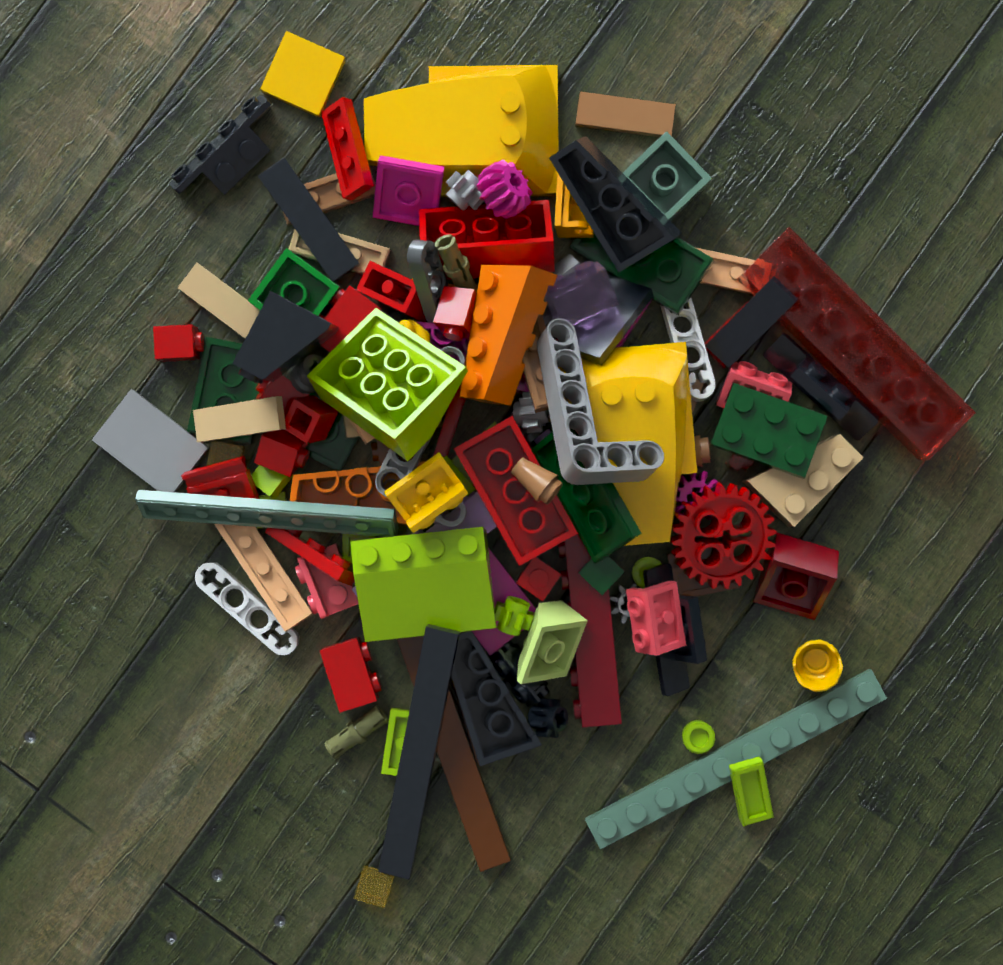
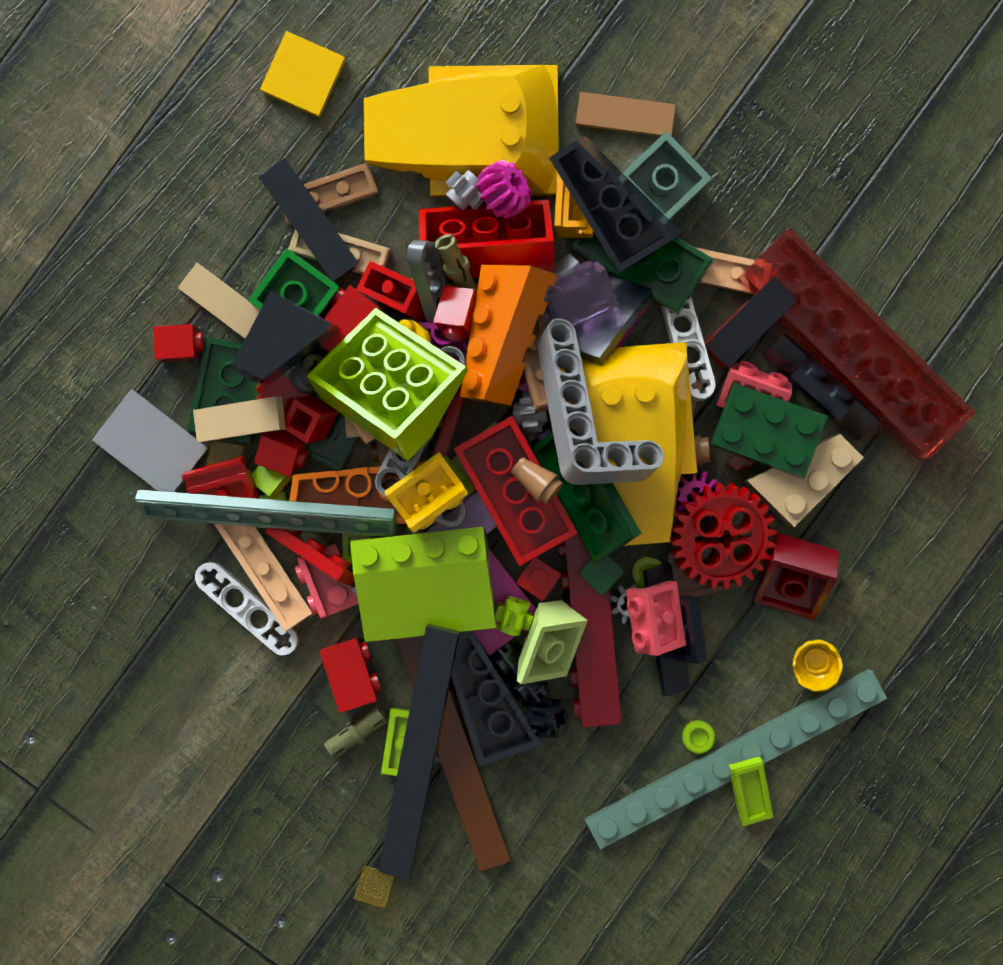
black bracket [169,95,272,195] -> none
red plate [321,97,374,201] -> none
dark pink tile [373,155,445,226] -> none

